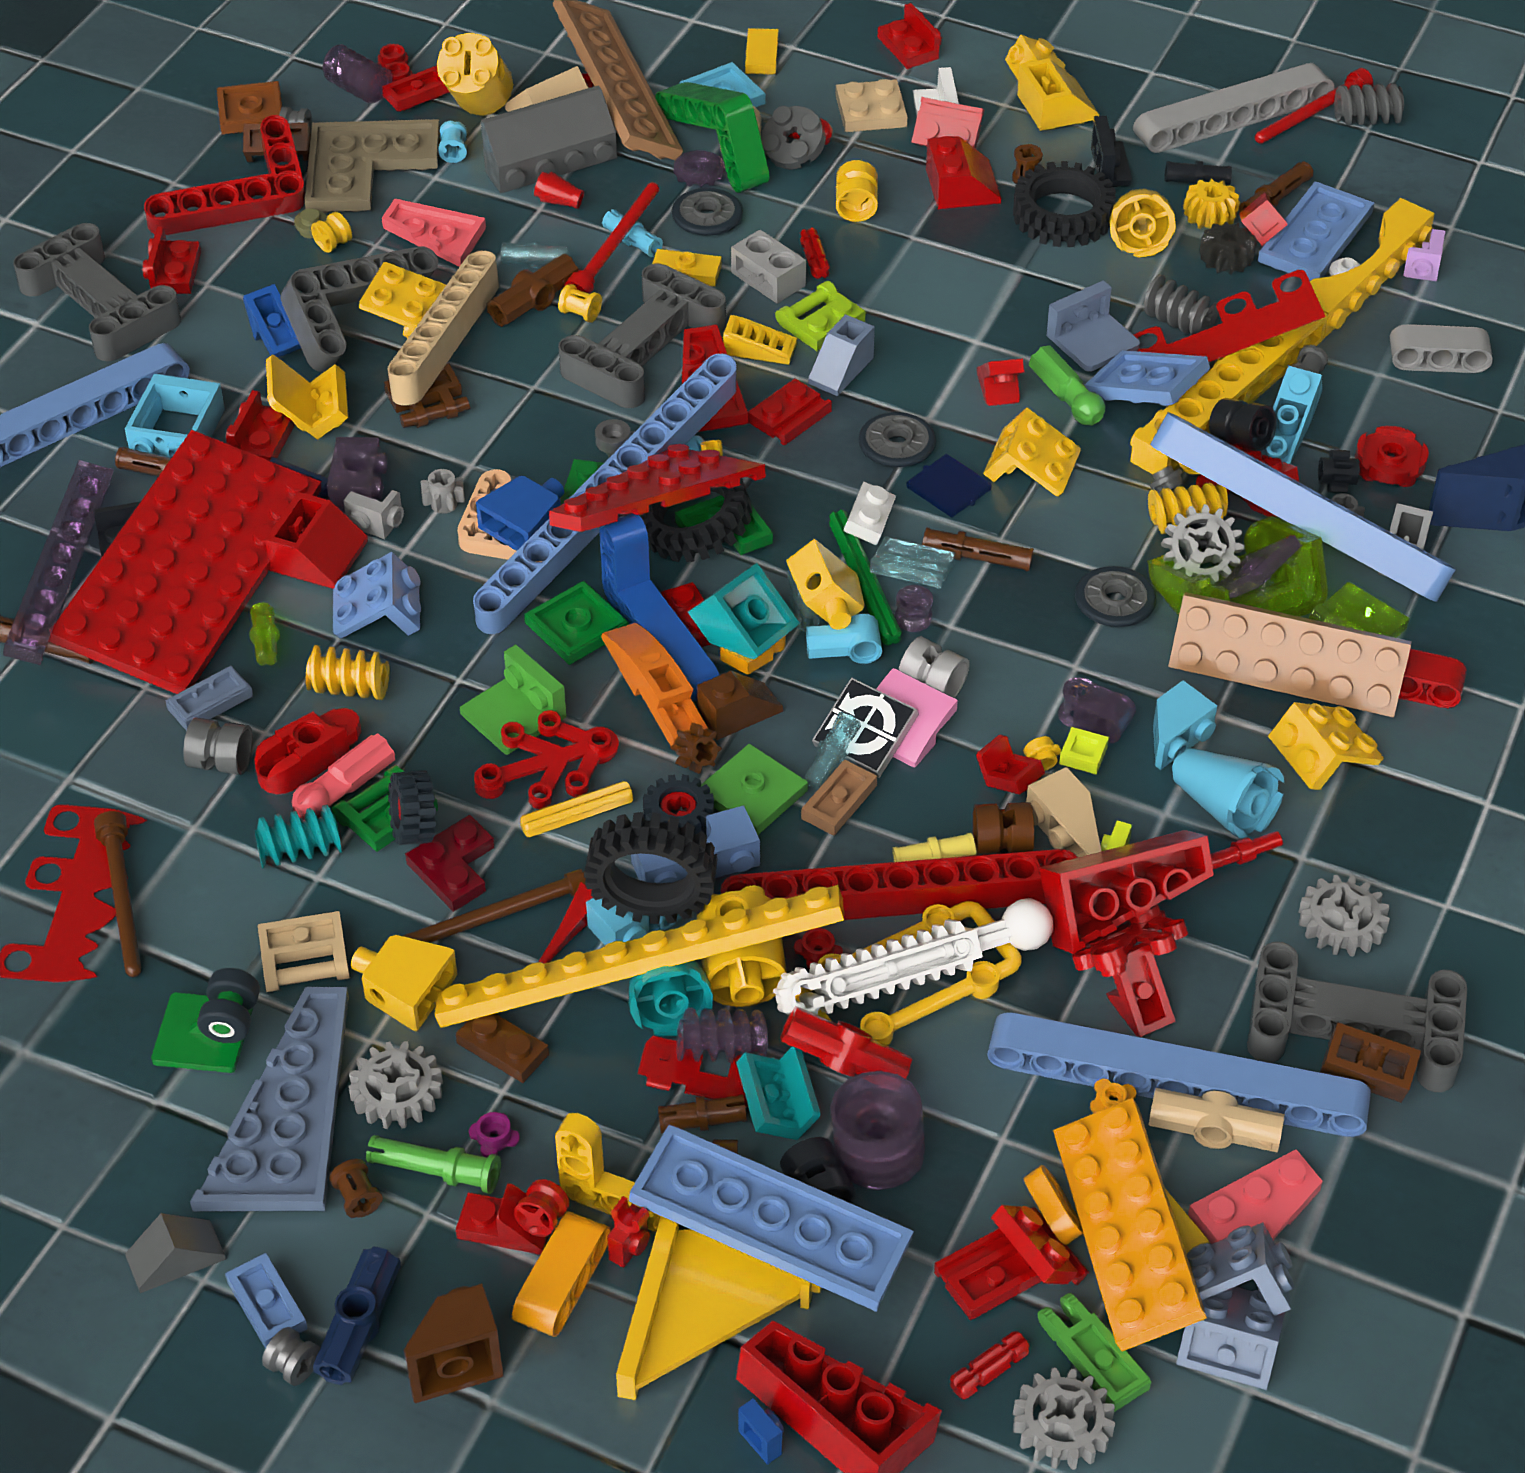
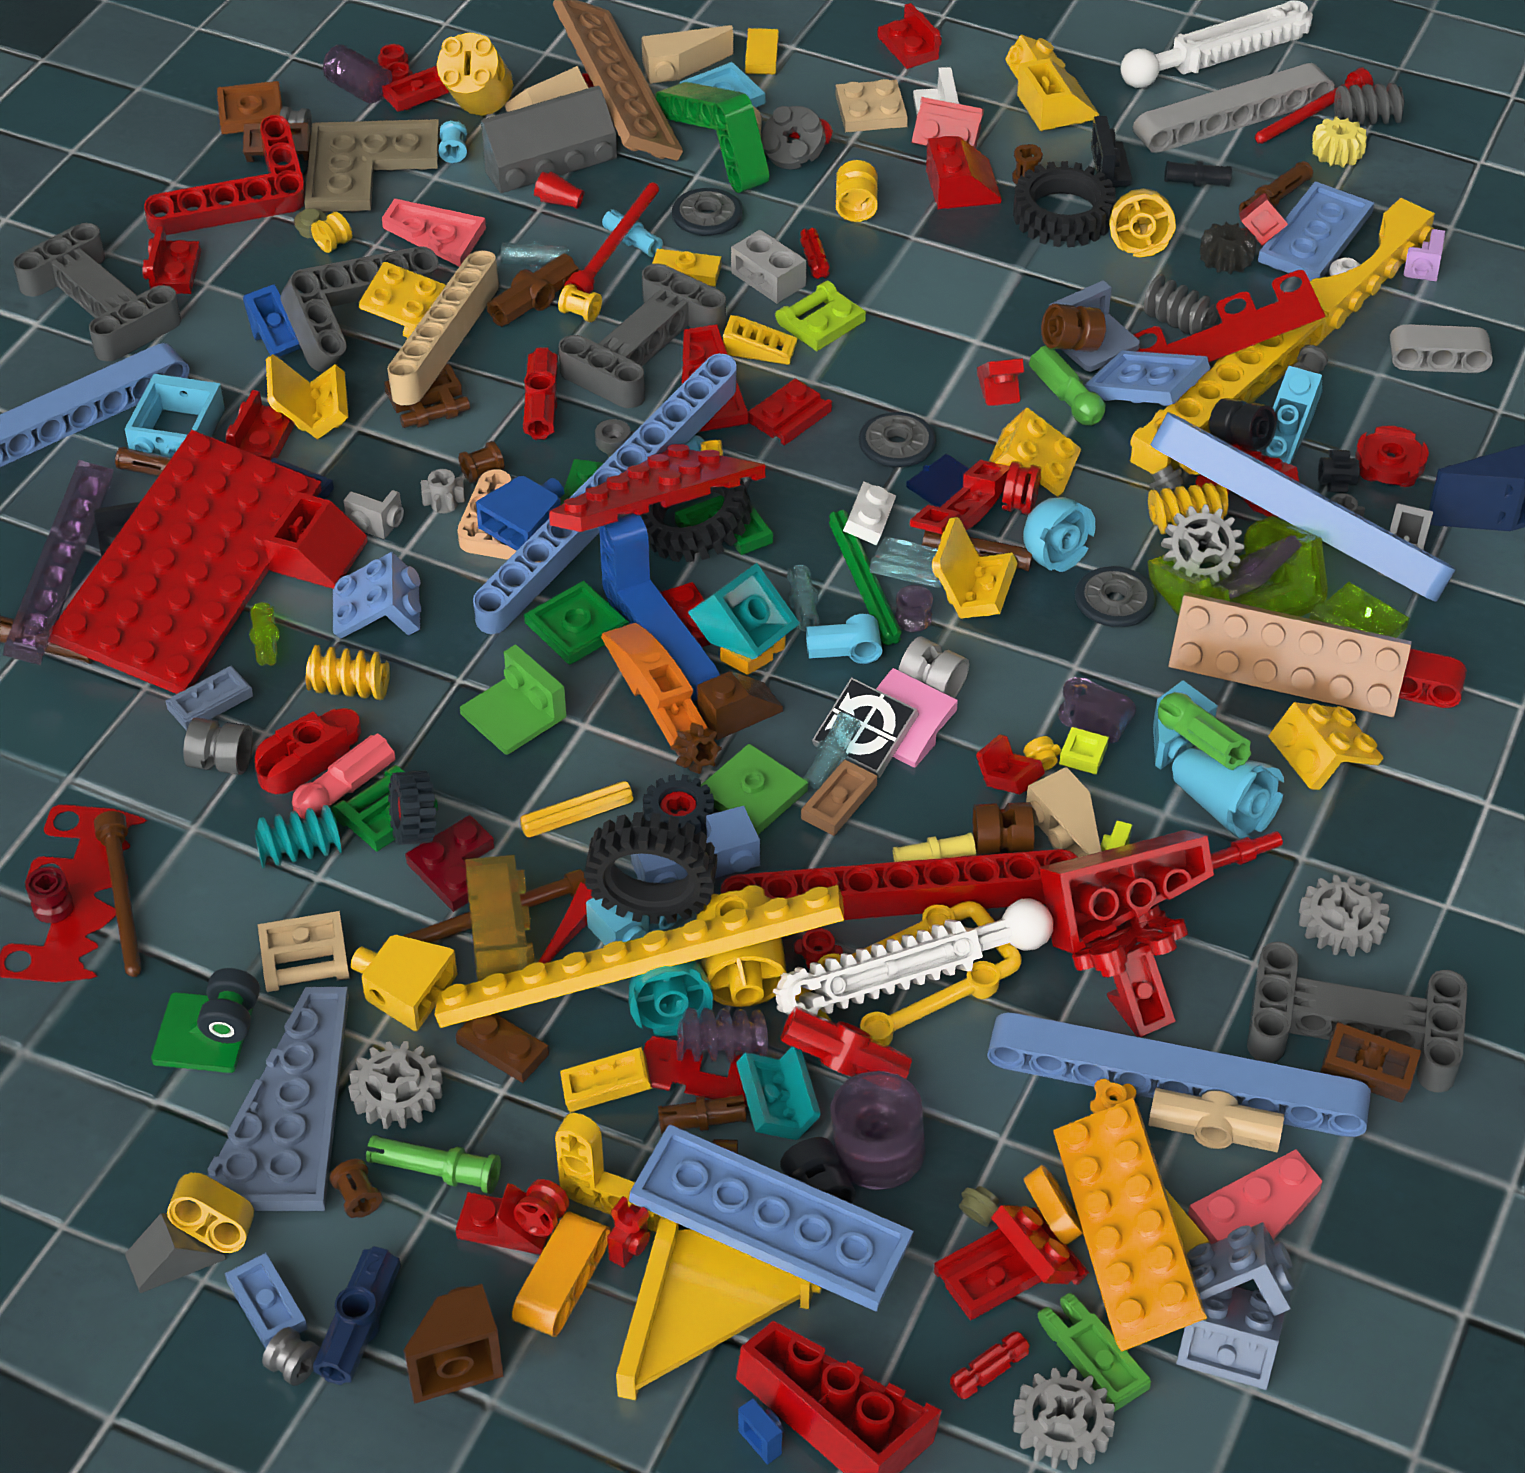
clear purple brick [327,437,387,512] -> none
magenta plate [469,1112,520,1157] -> none
red plant [474,710,619,809] -> none
clear purple gear [674,150,725,188] -> none
yellow torso [786,539,865,630] -> none
sand blue slope [808,314,875,396] -> none
yellow gear [1183,178,1240,231] -> none
none -> dark red wheel [25,866,74,923]
none -> yellow beam [167,1173,254,1253]
none -> reddish brown bush [458,441,505,483]
none -> clear yellow wedge [465,855,535,981]
none -> red piece [523,348,558,440]
none -> yellow plate [560,1047,652,1112]
none -> tan slope [642,25,733,84]
none -> red slope [910,460,1010,534]
none -> yellow bracket [932,517,1018,619]
none -> olive plate [959,1186,999,1226]
none -> red wheel [1002,461,1041,515]
none -> medium azure cylinder [1023,497,1096,572]
none -> reddish brown wheel [1041,303,1106,352]
none -> white gear [1120,0,1313,88]
none -> bright green piece [1158,692,1251,770]
none -> light yellow gear [1312,116,1367,168]

